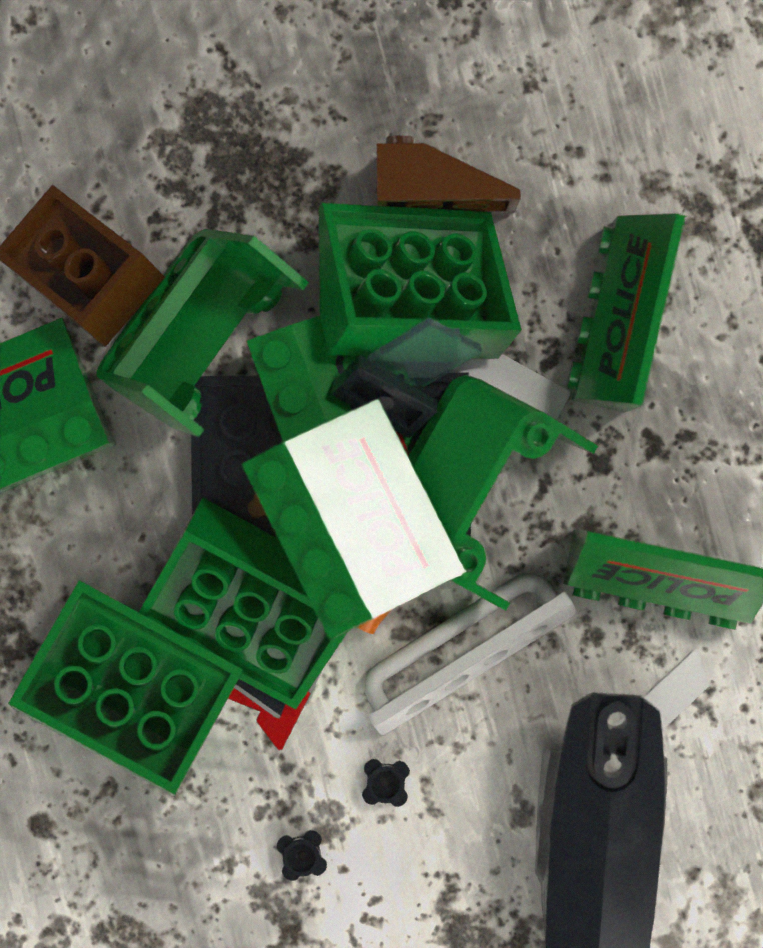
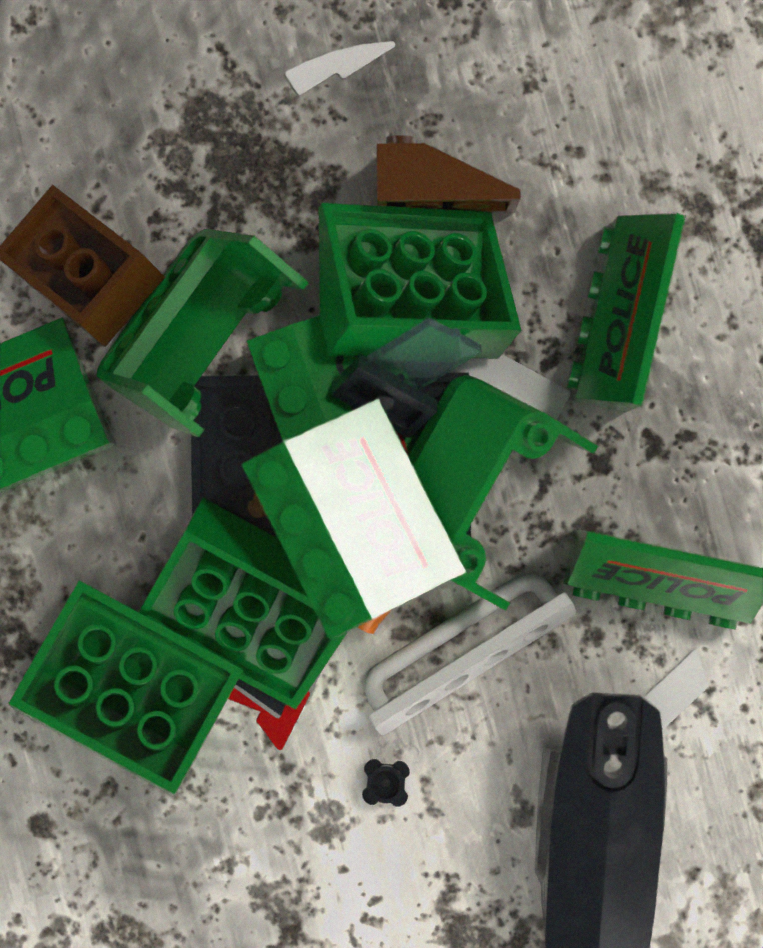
black plate [277,830,327,881] -> none
none -> white sticker [285,41,395,95]

